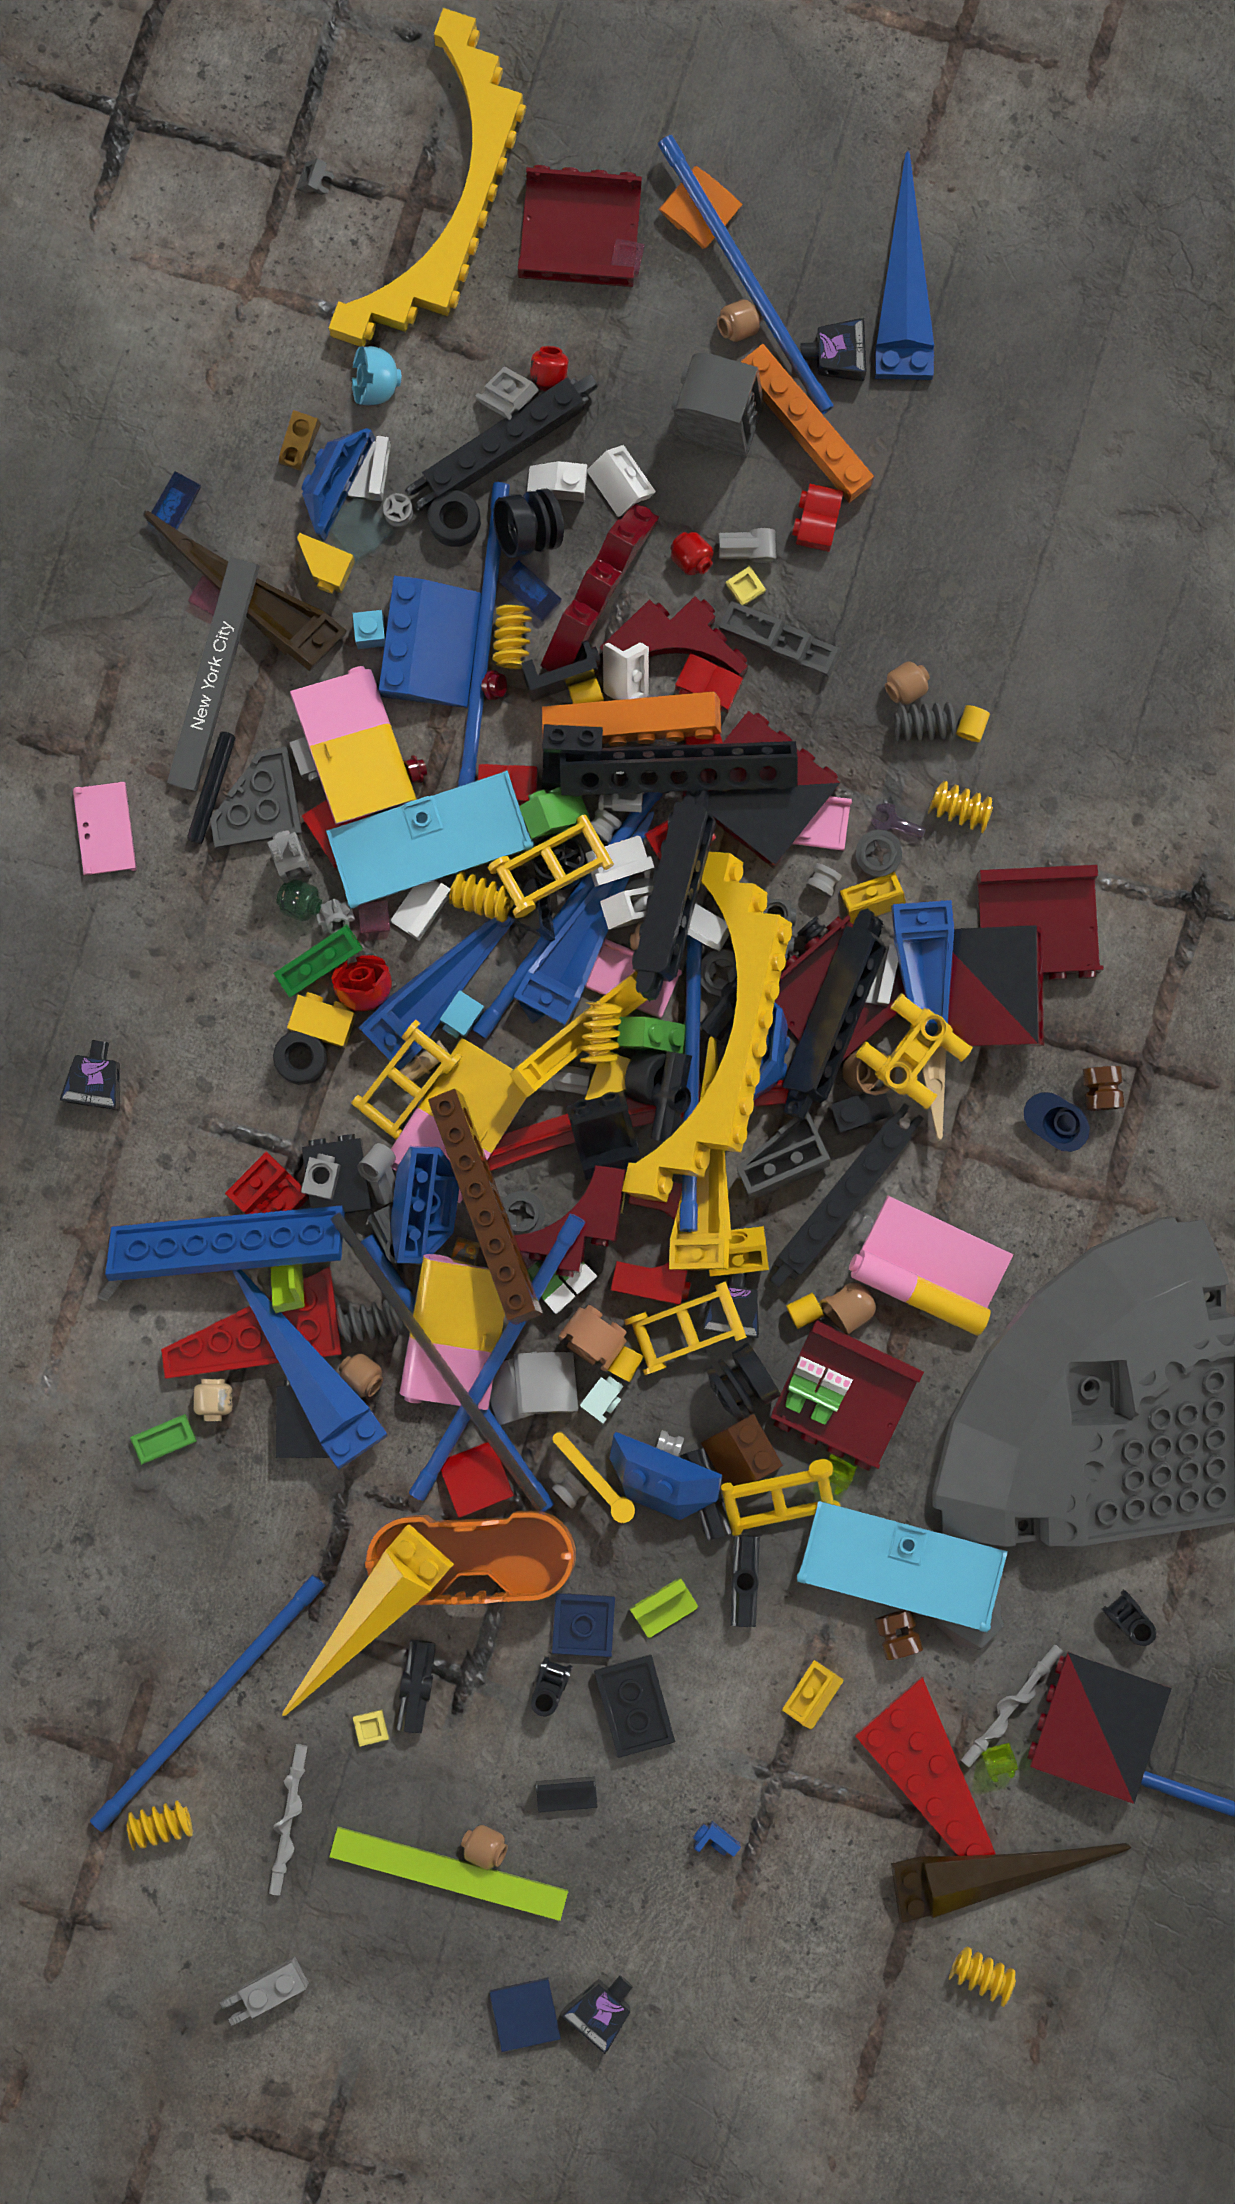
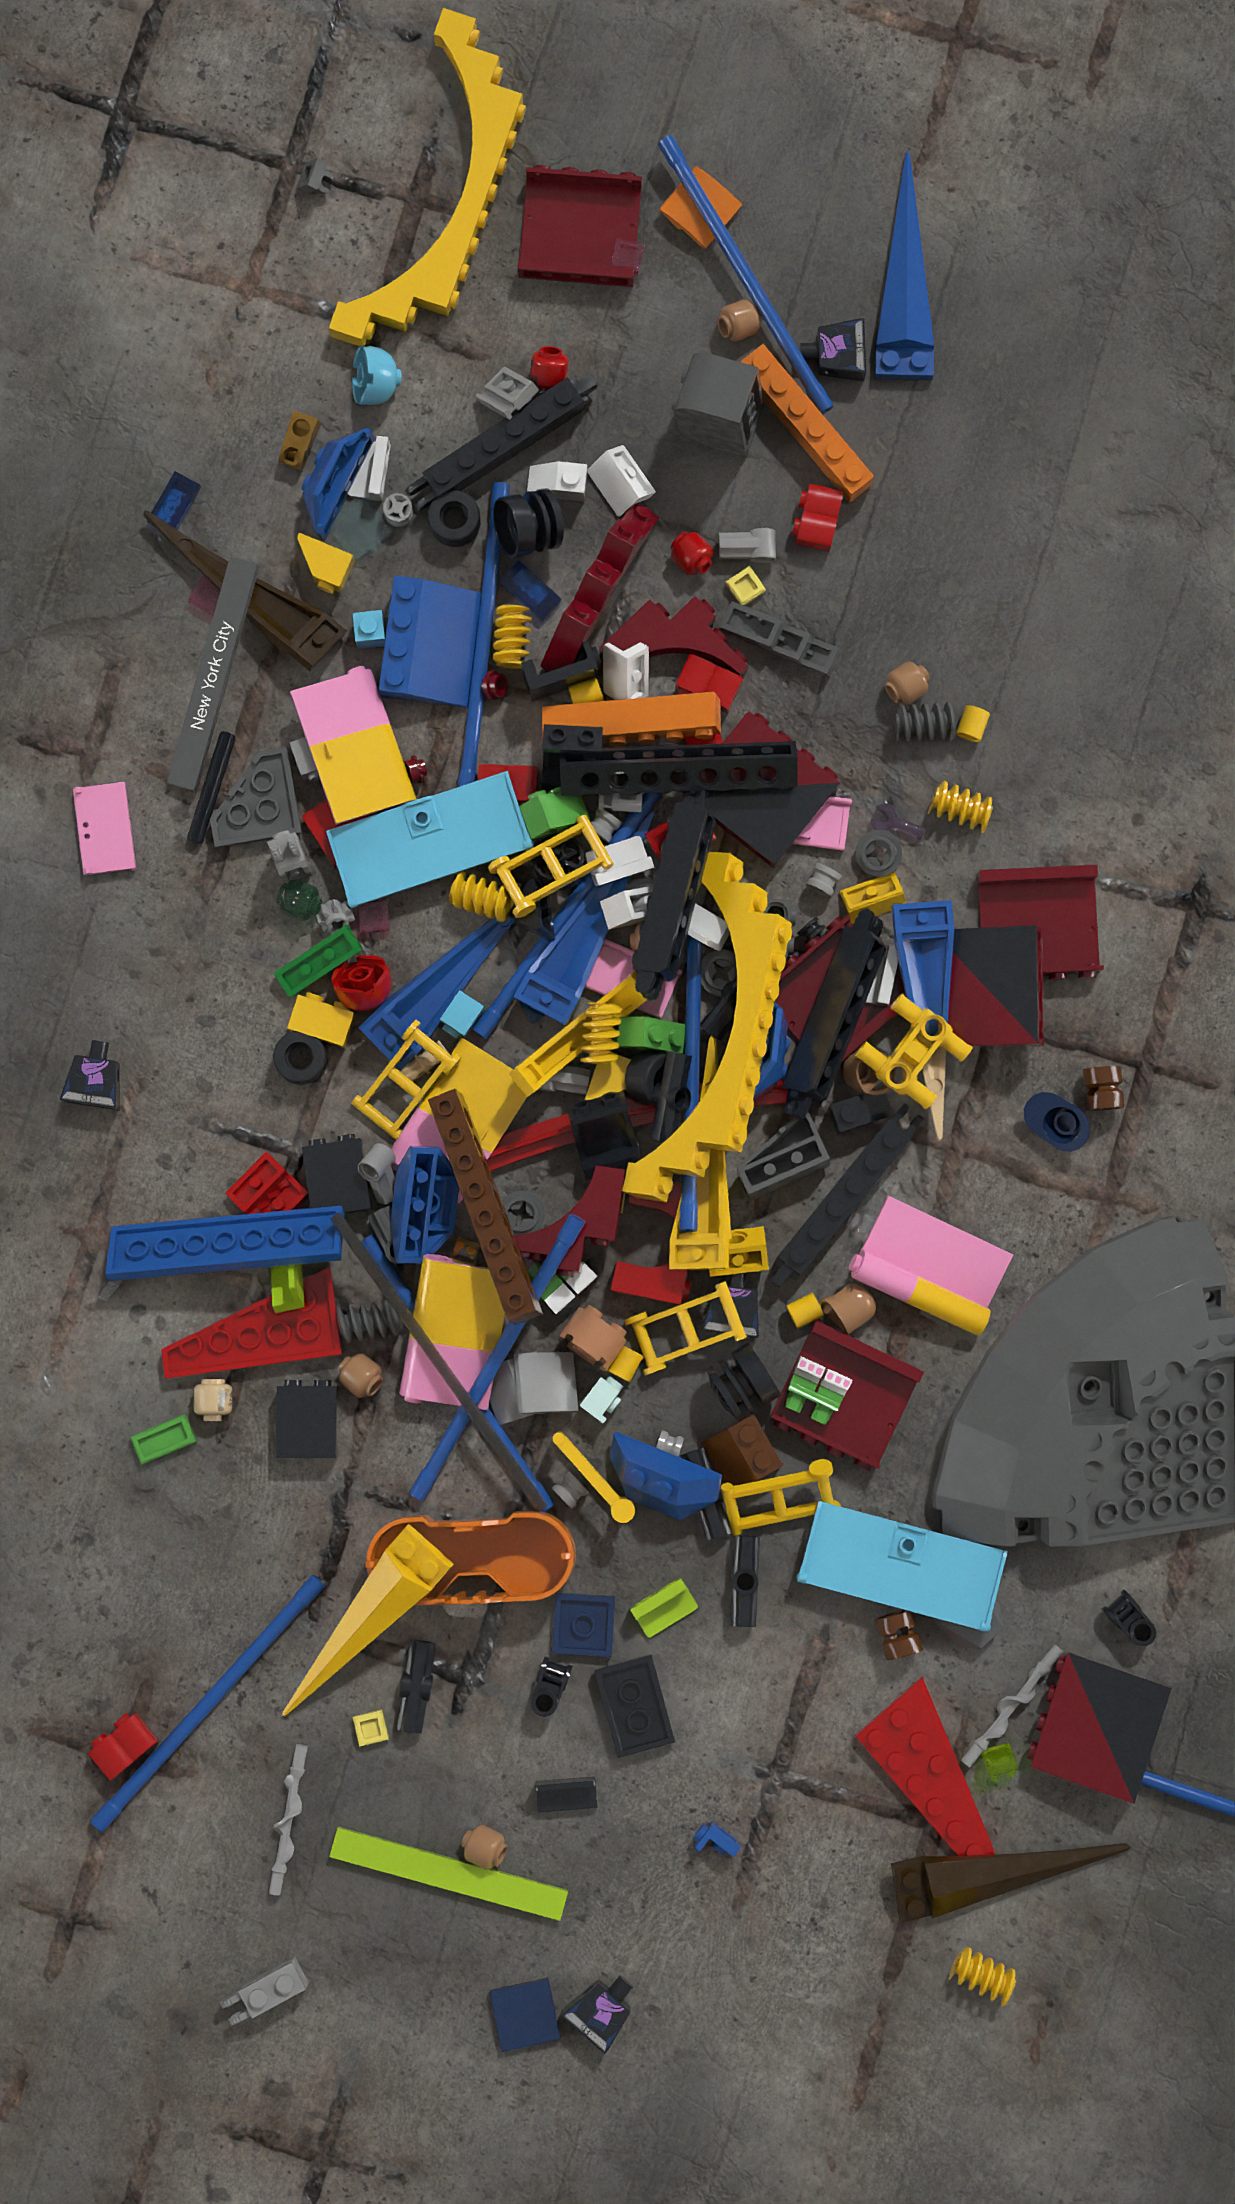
yellow piece [127,1800,193,1851] -> none
blue plate [232,1269,388,1470] -> none
light grey brick [301,1154,341,1200] -> none
white panel [391,881,451,941] -> none
red slope [441,1440,514,1518] -> none
yellow slope [782,1660,844,1729] -> none
clear neon green tile [827,1454,857,1495] -> none
none -> red brick [88,1713,159,1781]

